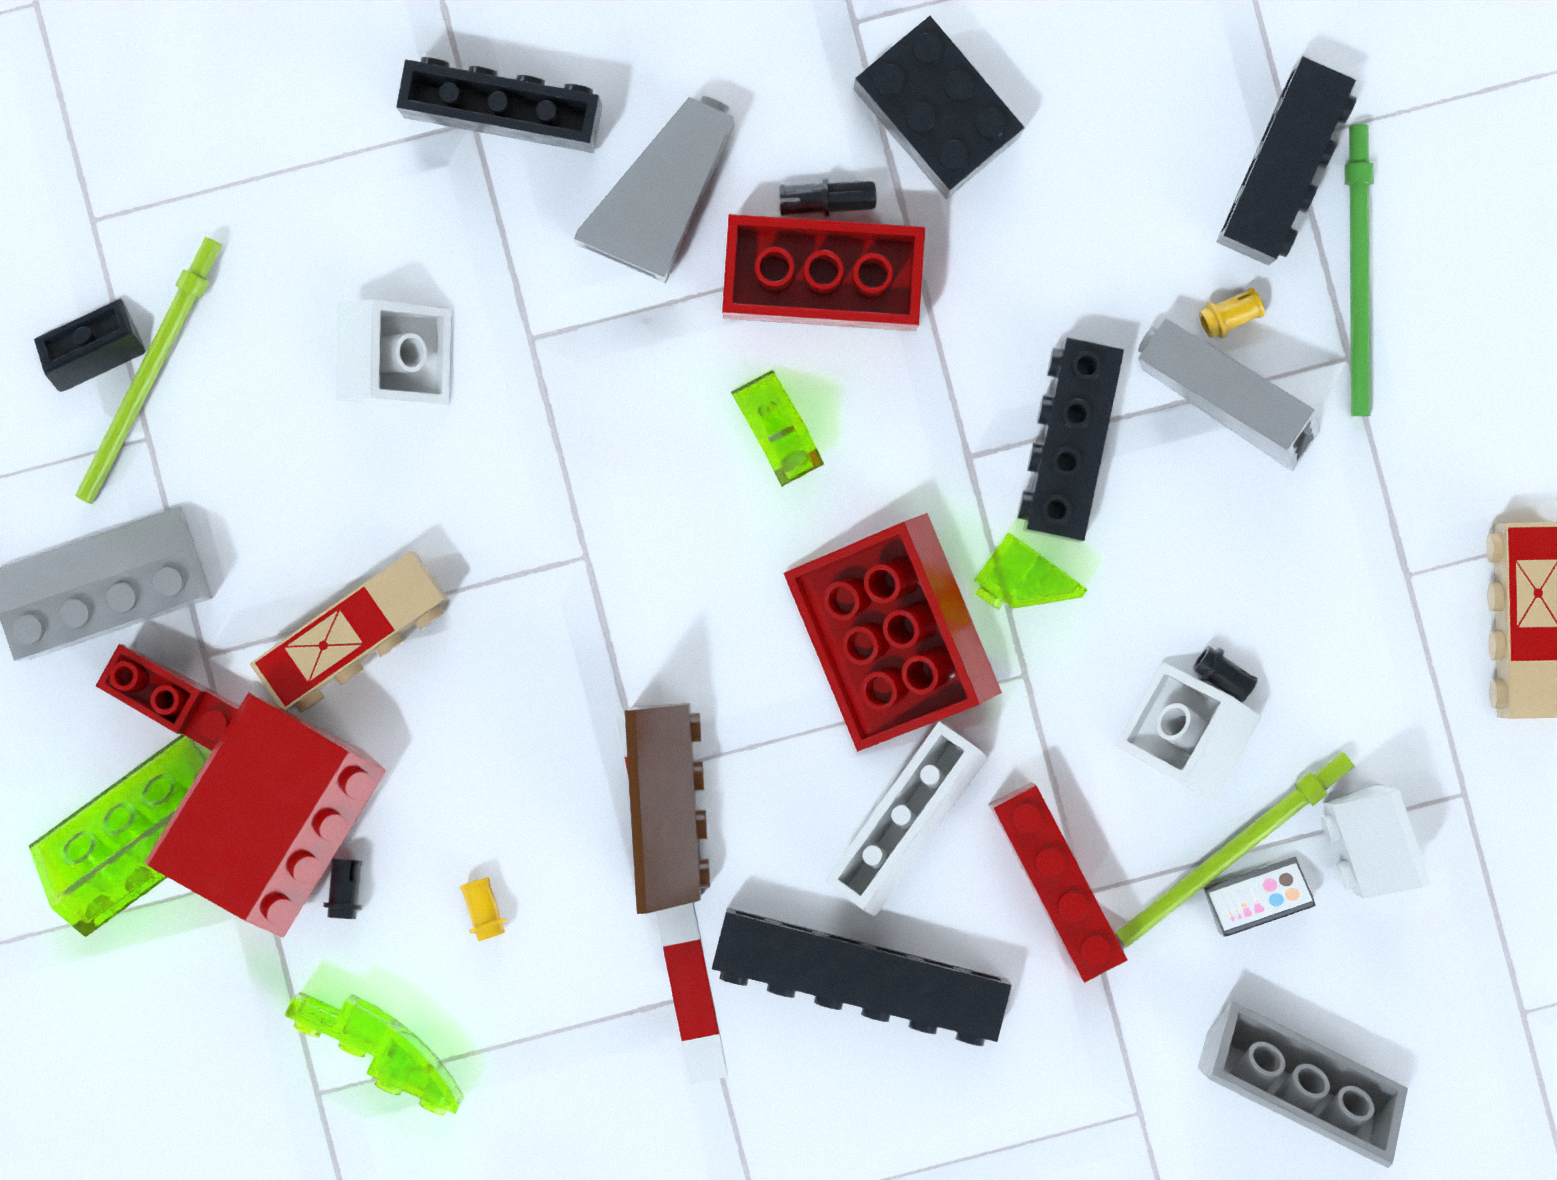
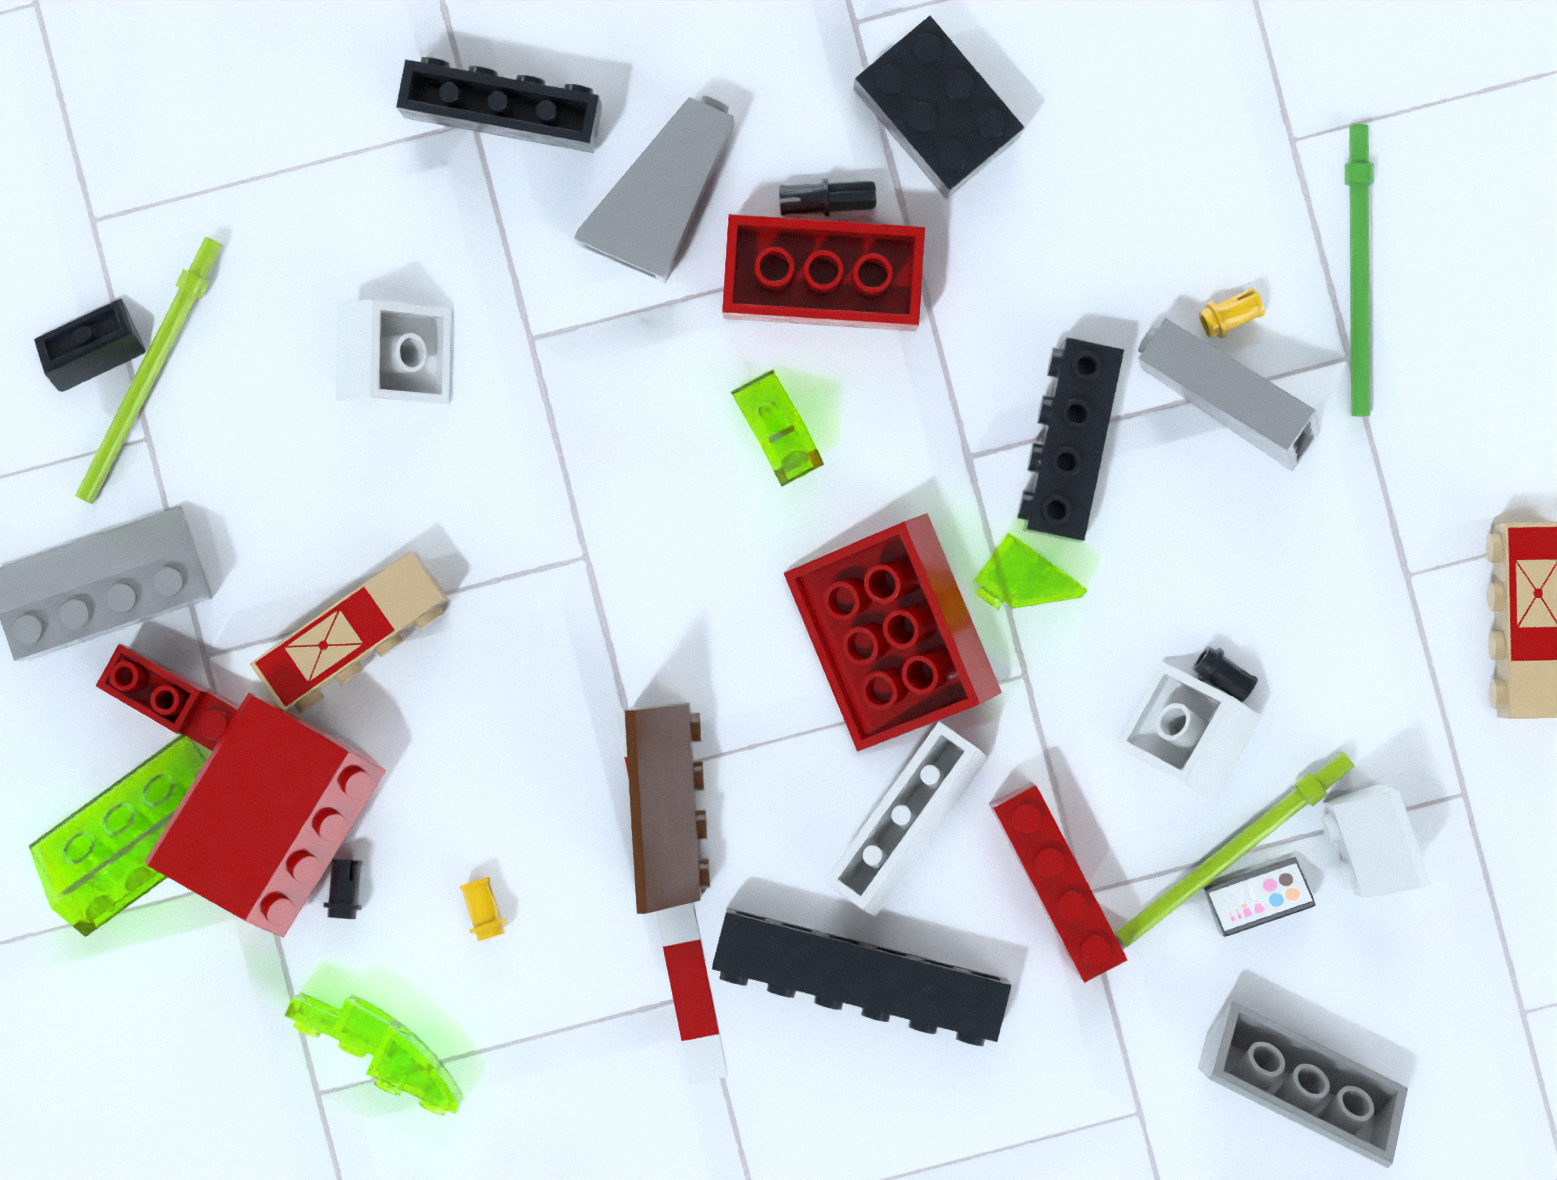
black brick [1216,56,1357,266] -> none

